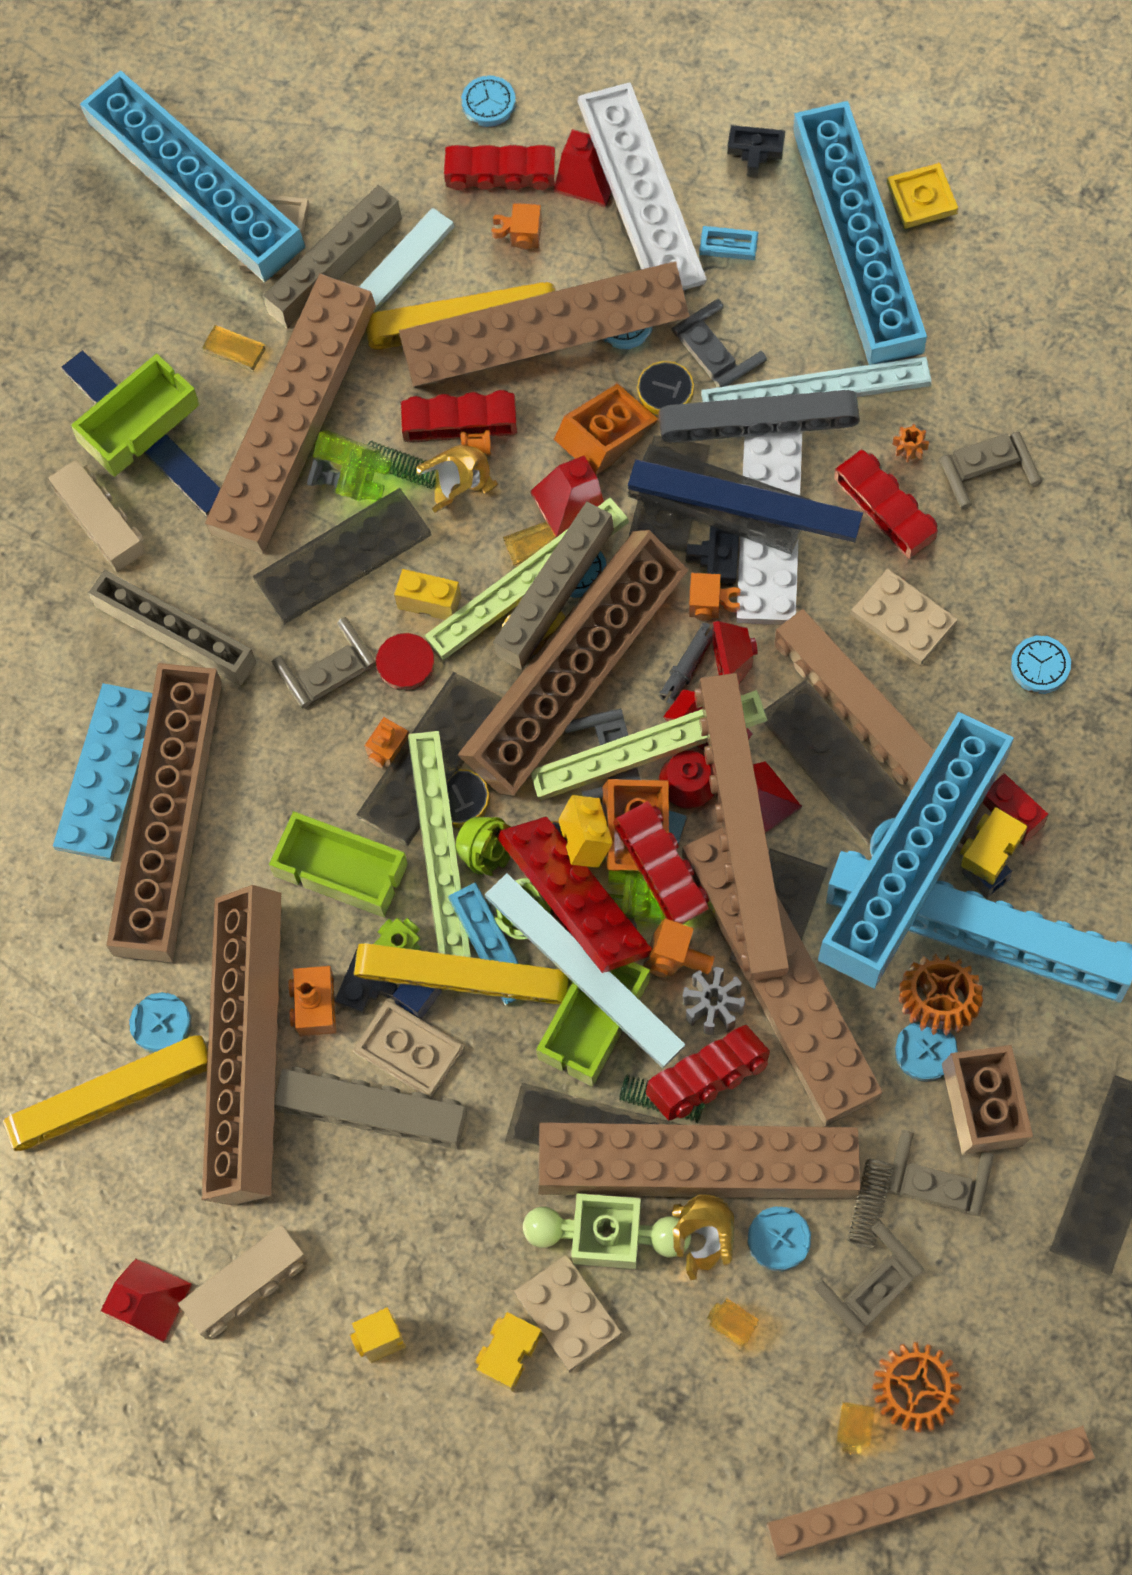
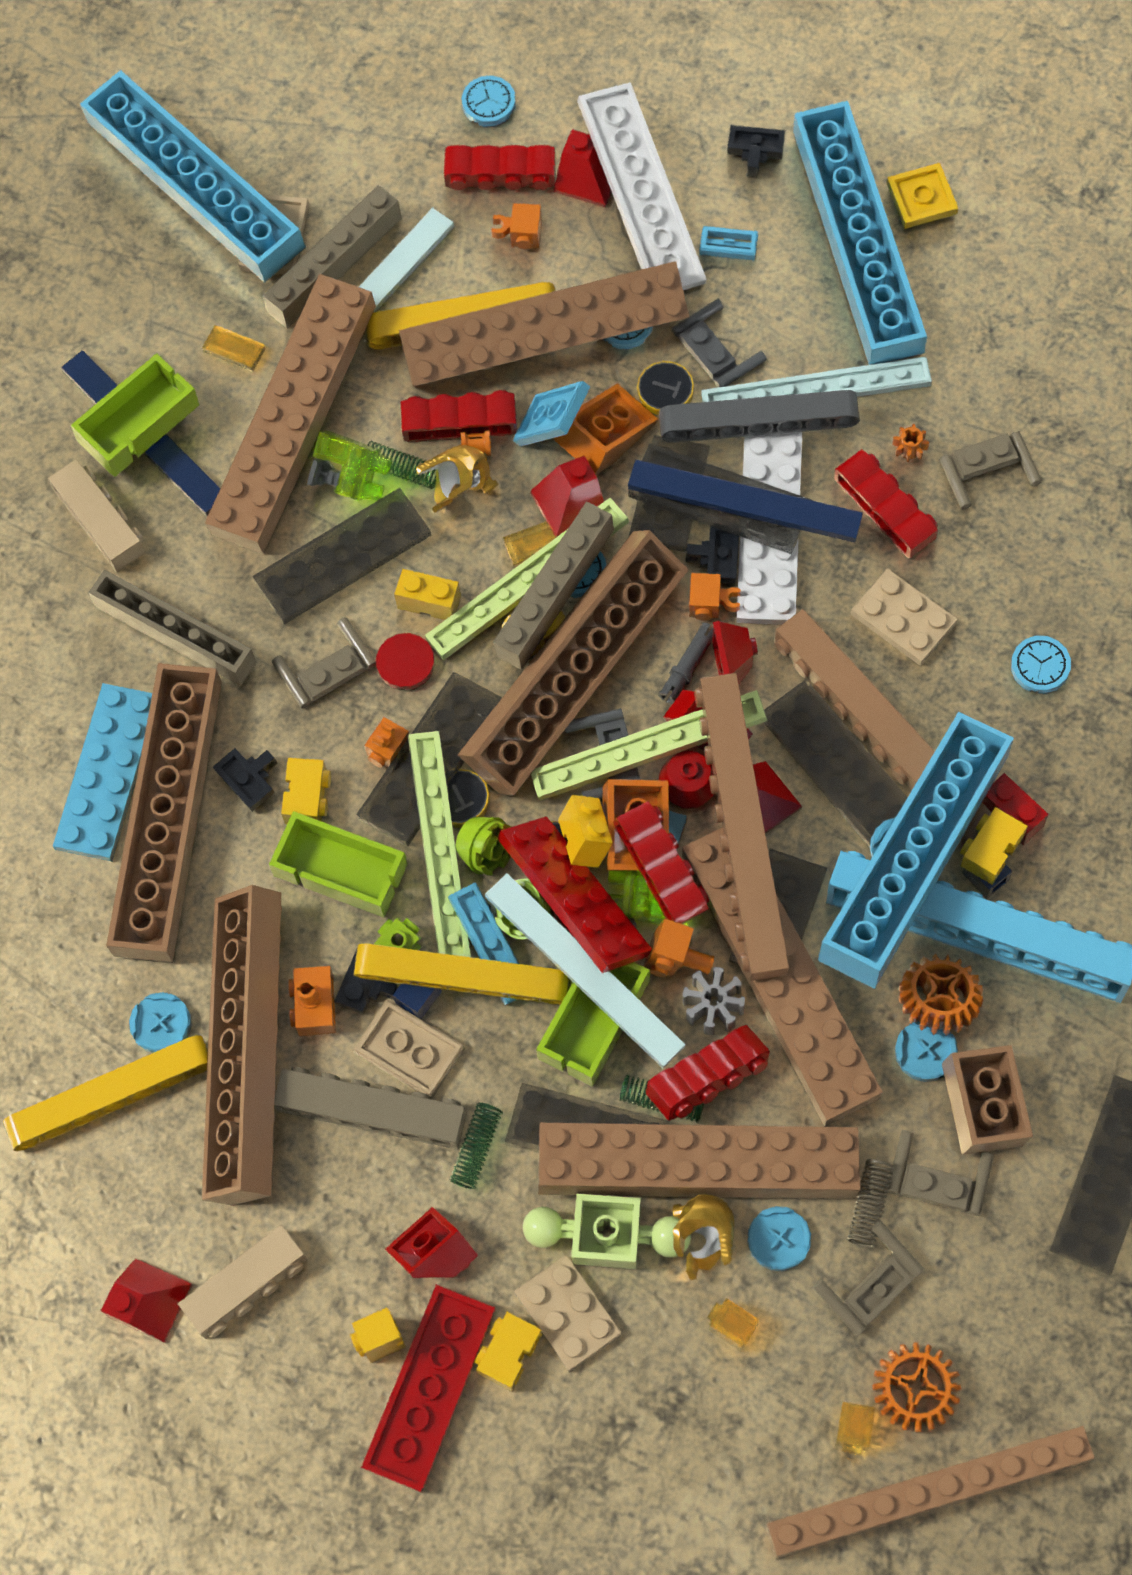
none -> black hinge [213,748,278,812]
none -> yellow brick [281,758,331,824]
none -> red plate [361,1284,496,1493]
none -> red slope [385,1207,478,1278]
none -> clear green piece [449,1102,503,1190]
none -> medium azure tile [513,381,590,447]

